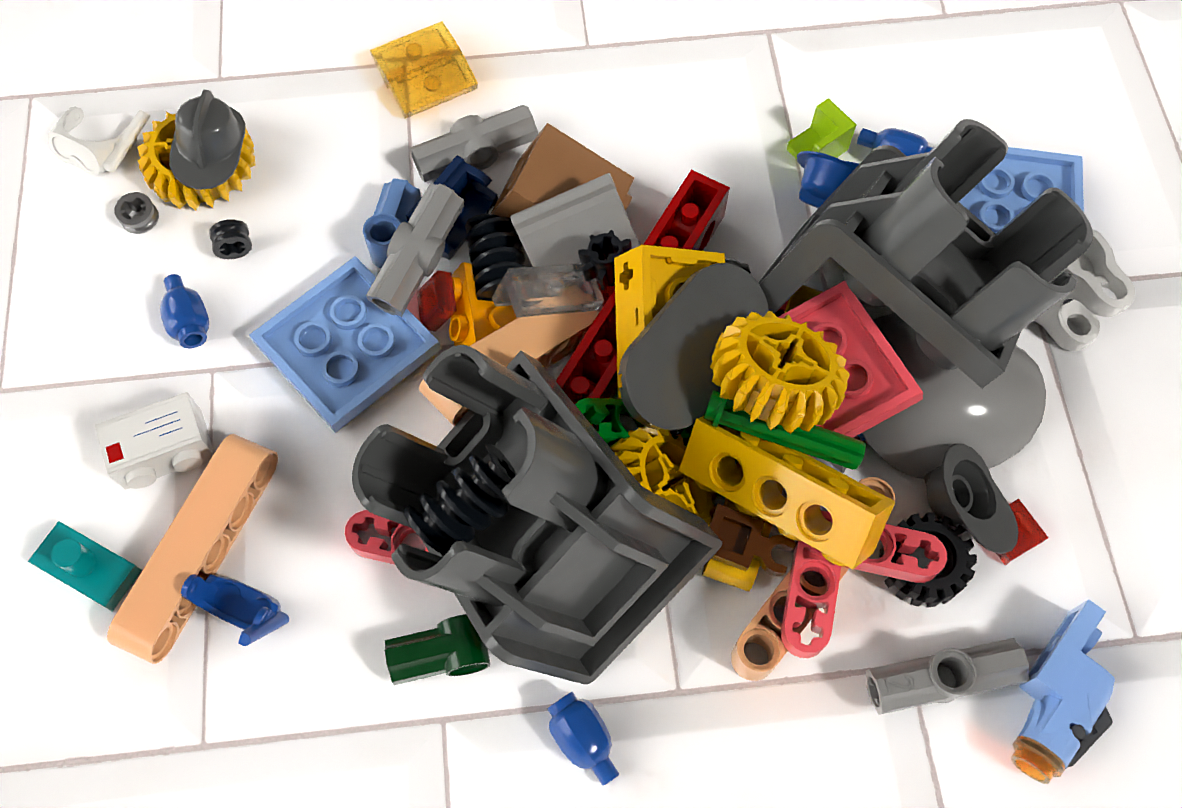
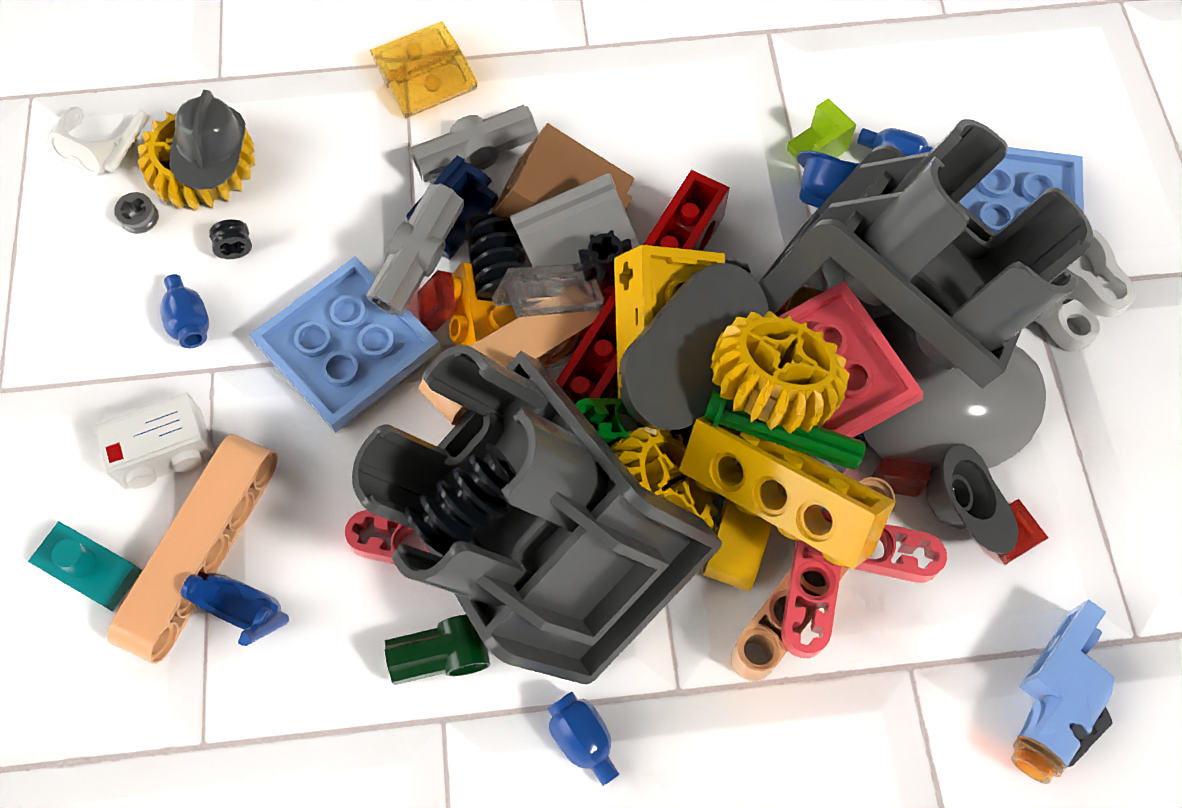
medium blue piece [363,178,421,268] -> none
reddish brown plate [709,504,796,576] -> none
light grey piece [865,638,1030,715] -> none
black tyre [879,512,977,608] -> none
none -> clear red tile [871,458,930,497]

